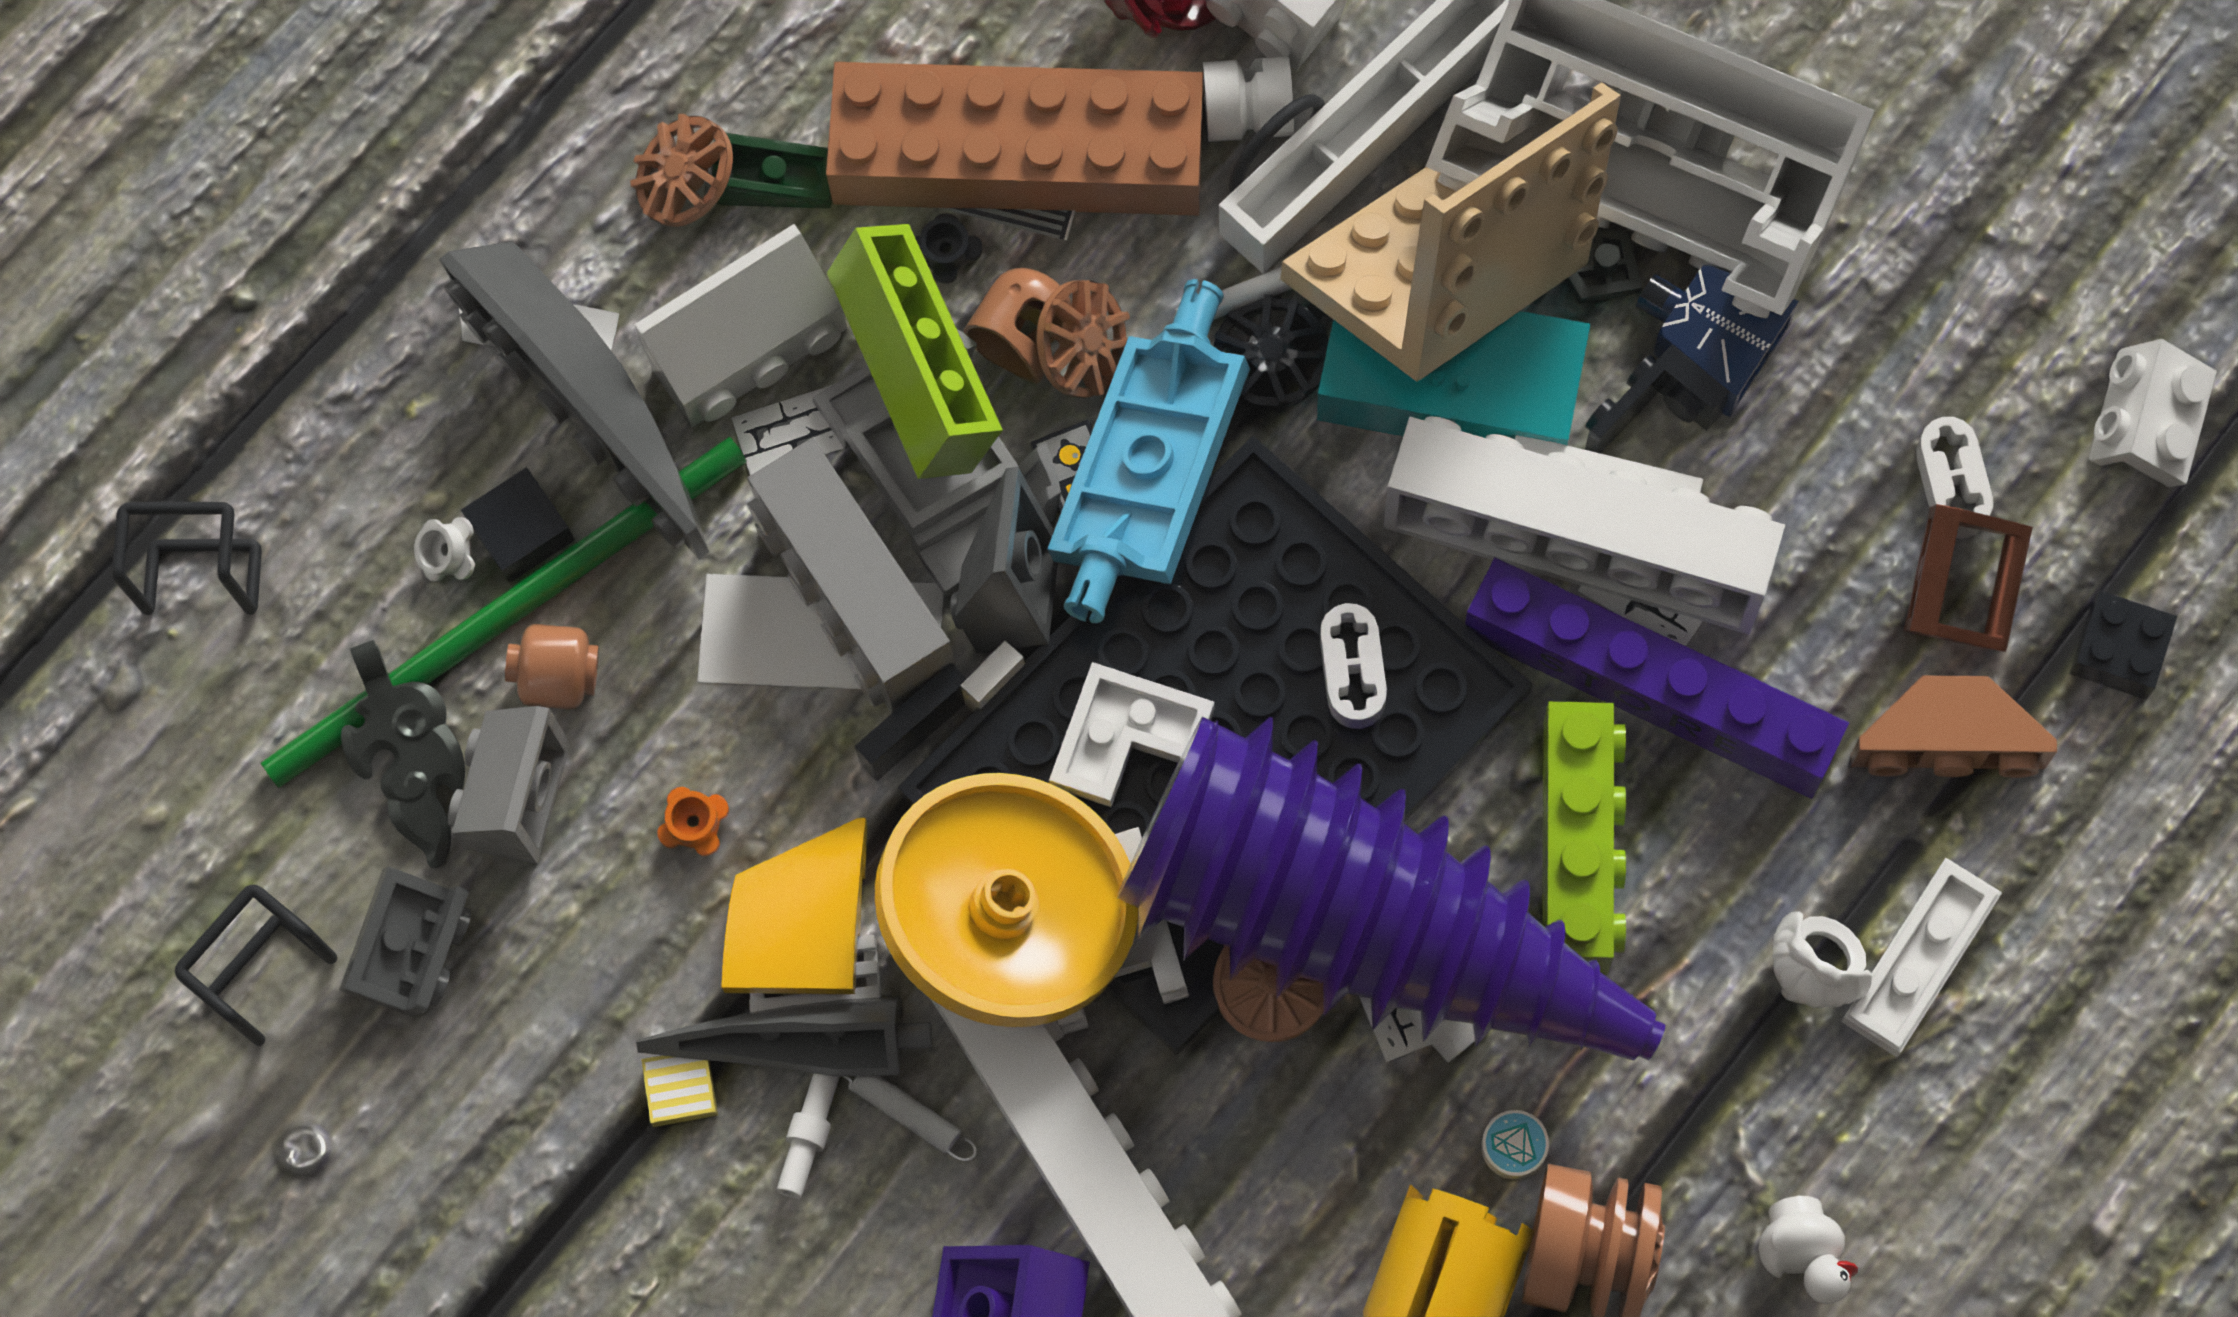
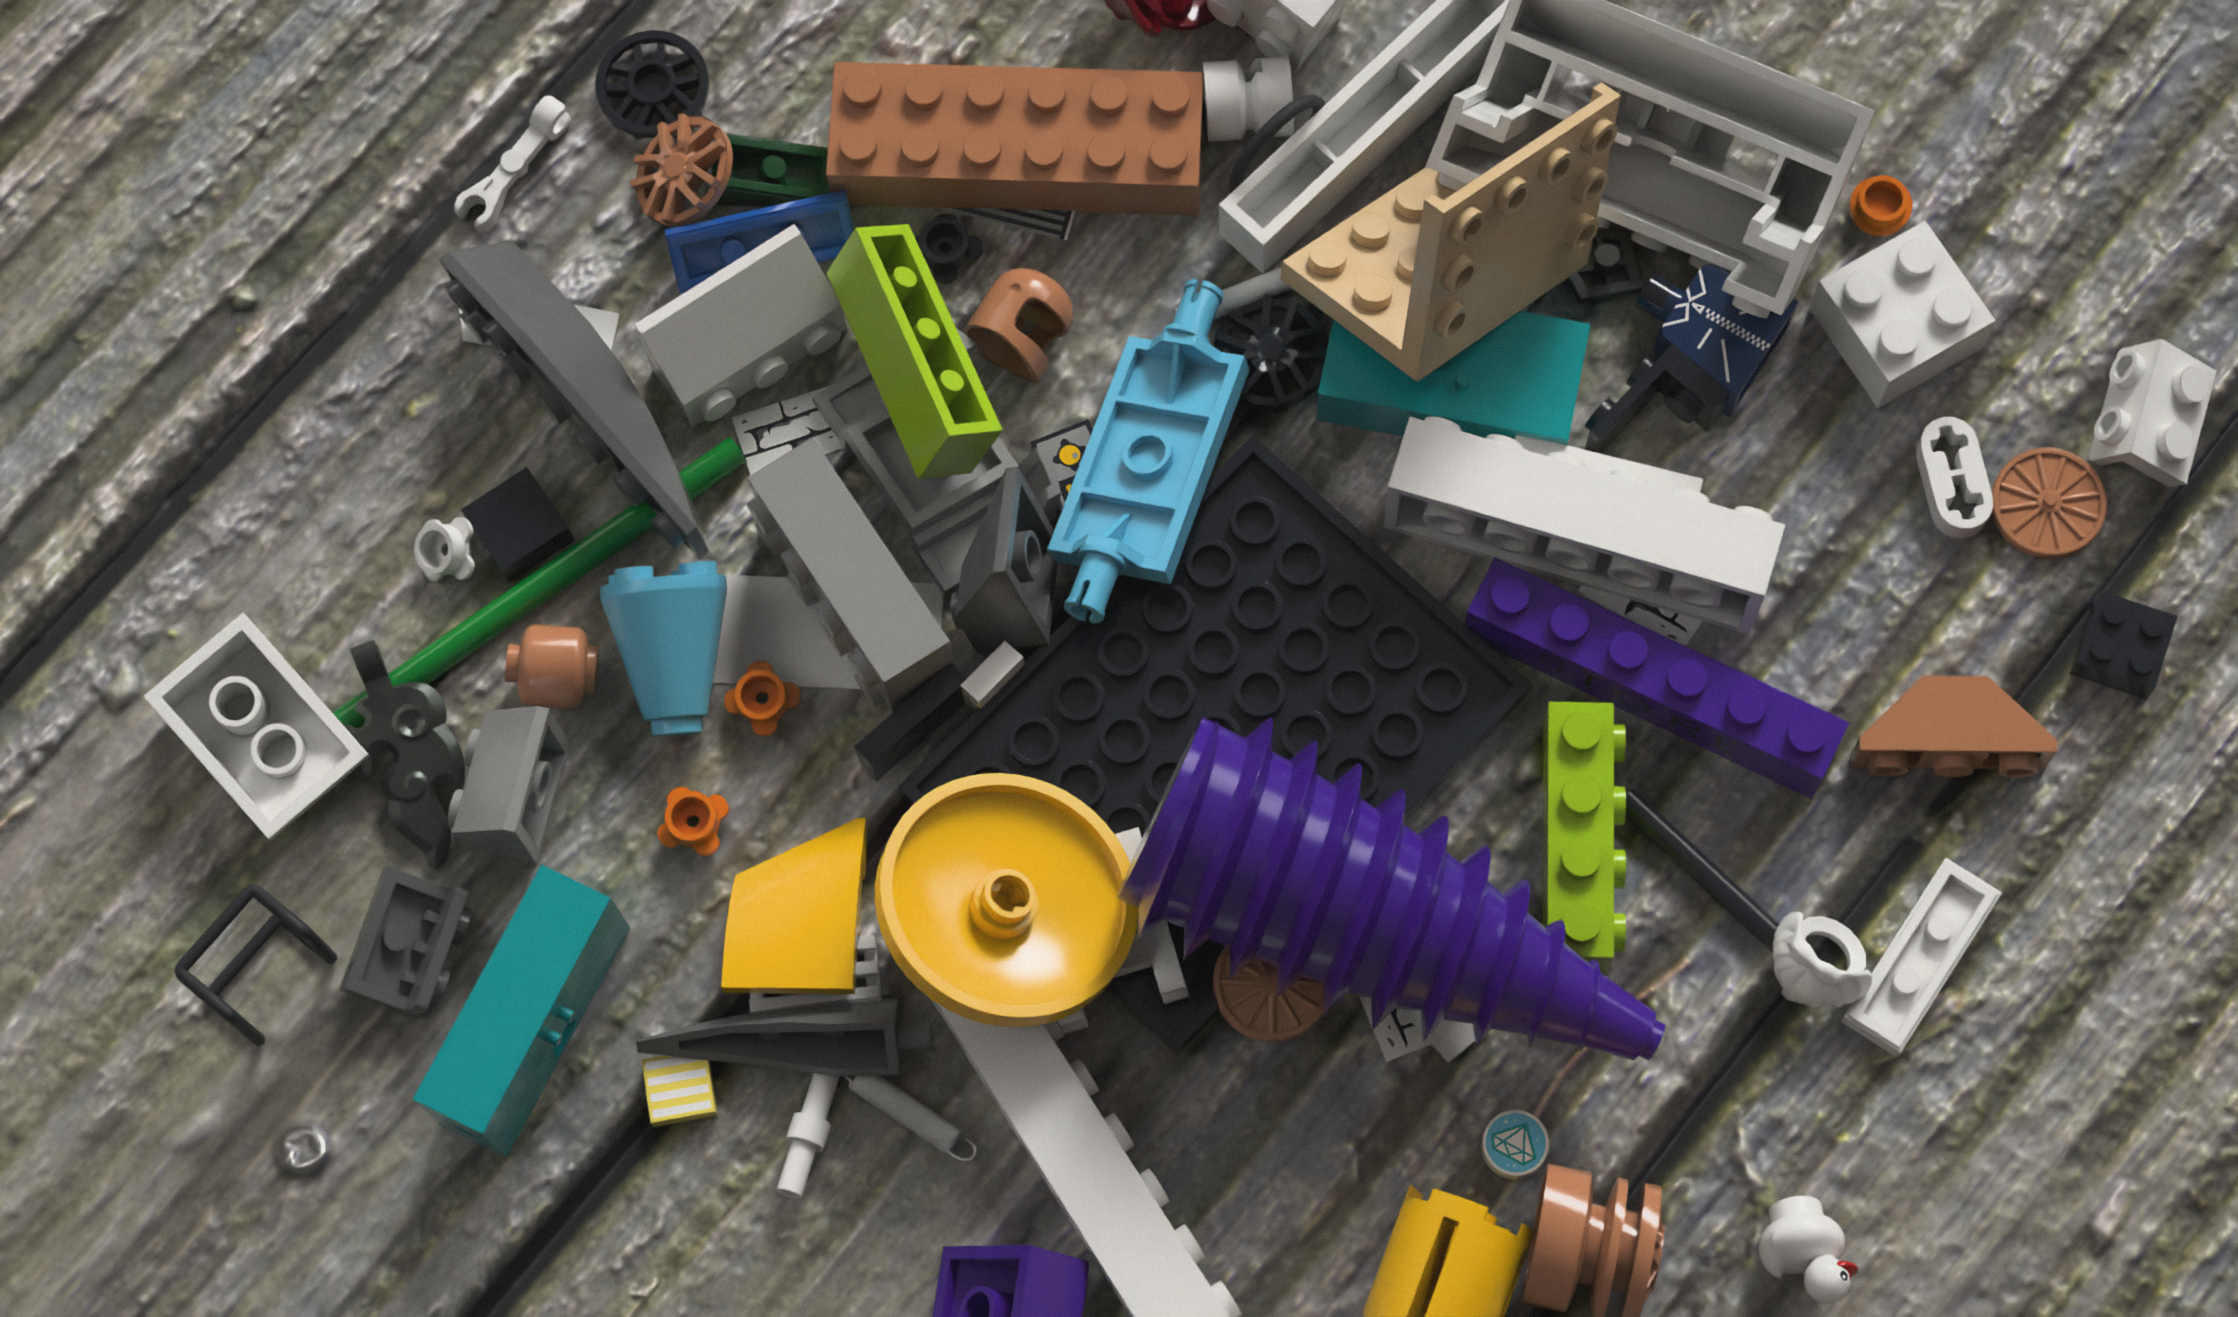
black piece [112,502,262,615] -> none
nougat wheel [1036,280,1130,398] -> none
white plate [1049,662,1215,807] -> none
white beam [1320,603,1387,729] -> none
copper tile [1903,504,2033,652] -> none
none -> white slope [143,612,370,841]
none -> teal brick [413,864,631,1158]
none -> white piece [454,96,571,233]
none -> black wheel [595,30,710,140]
none -> medium azure cone [599,561,728,737]
none -> blue tile [665,190,855,294]
none -> orange plate [724,661,801,736]
none -> black bar [1625,788,1779,953]
none -> white brick [1809,221,1996,408]
none -> orange plate [1849,175,1913,237]
none -> nougat wheel [1991,447,2107,559]

